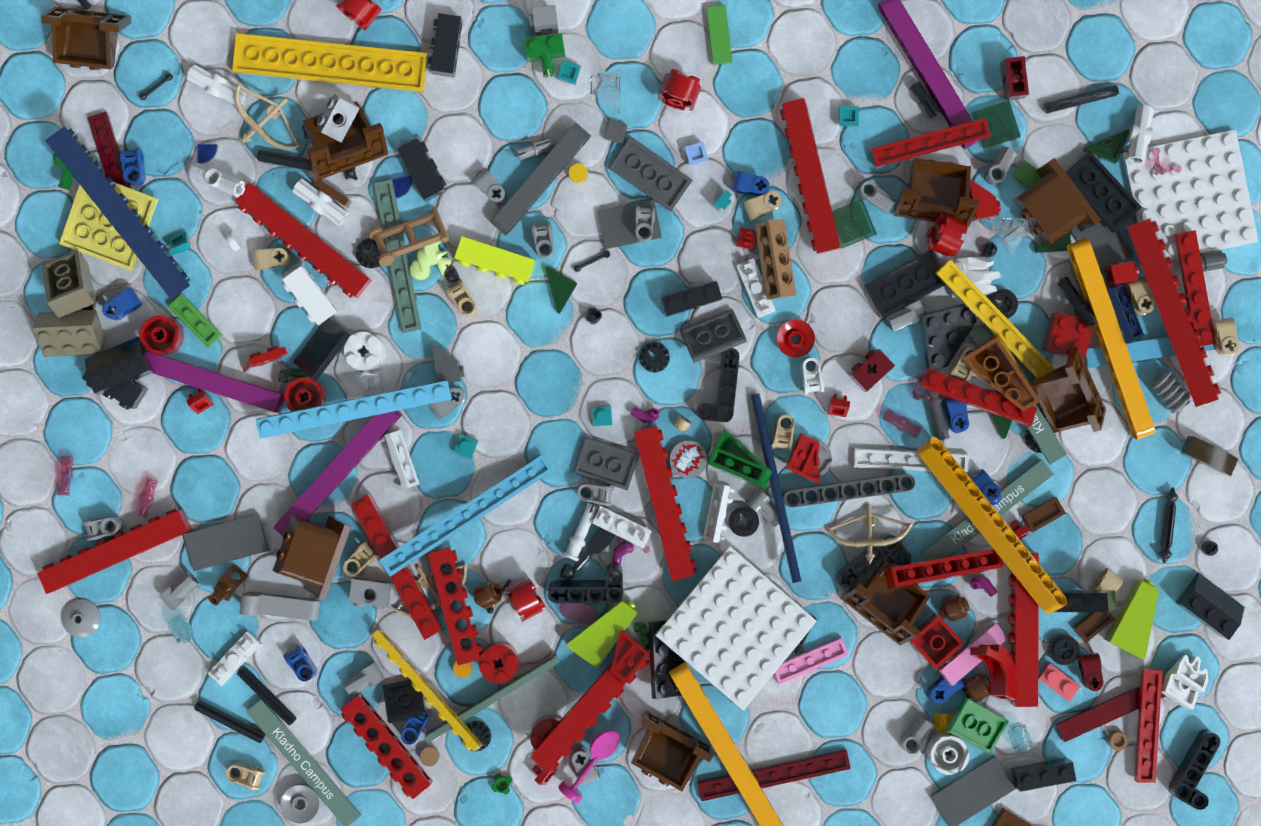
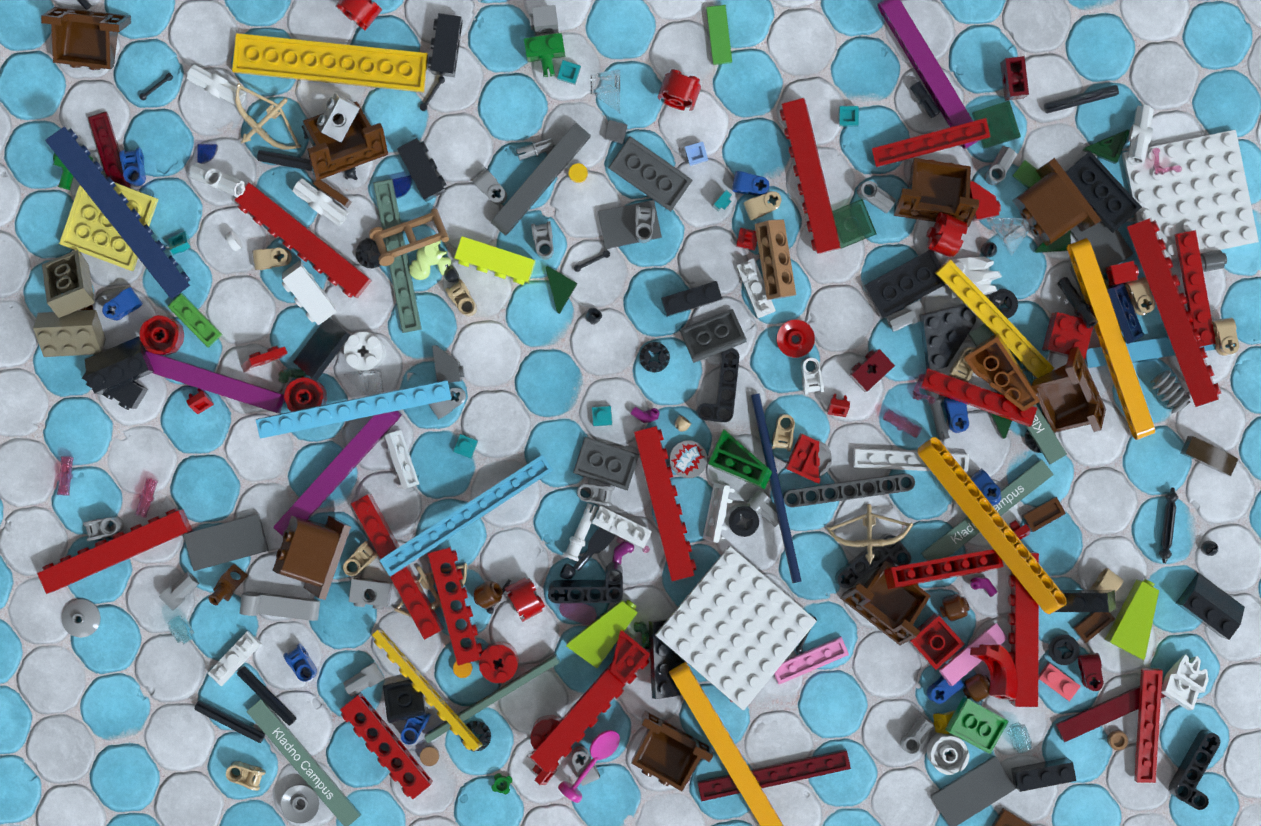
none -> black hinge [420,76,445,111]

